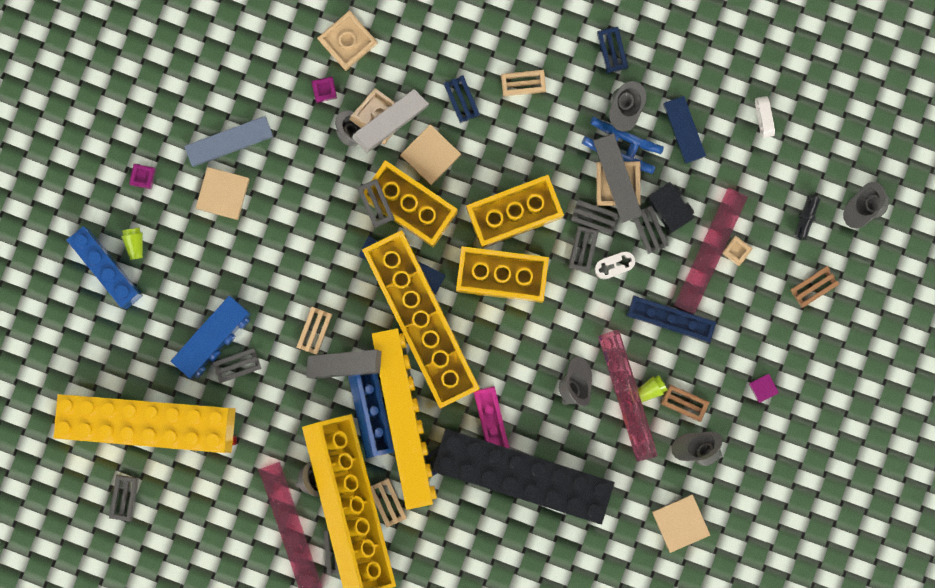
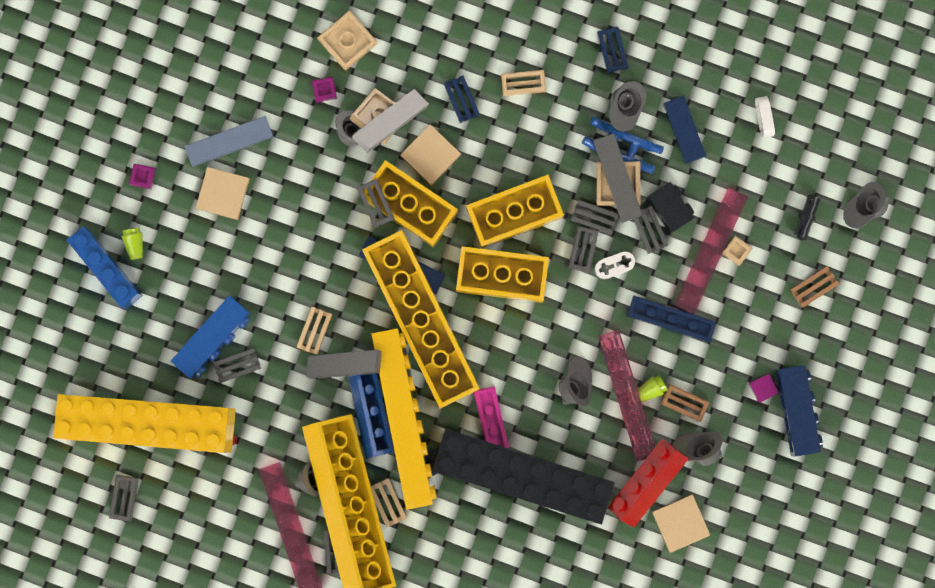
none -> red brick [607,439,689,527]
none -> dark blue brick [775,365,823,457]

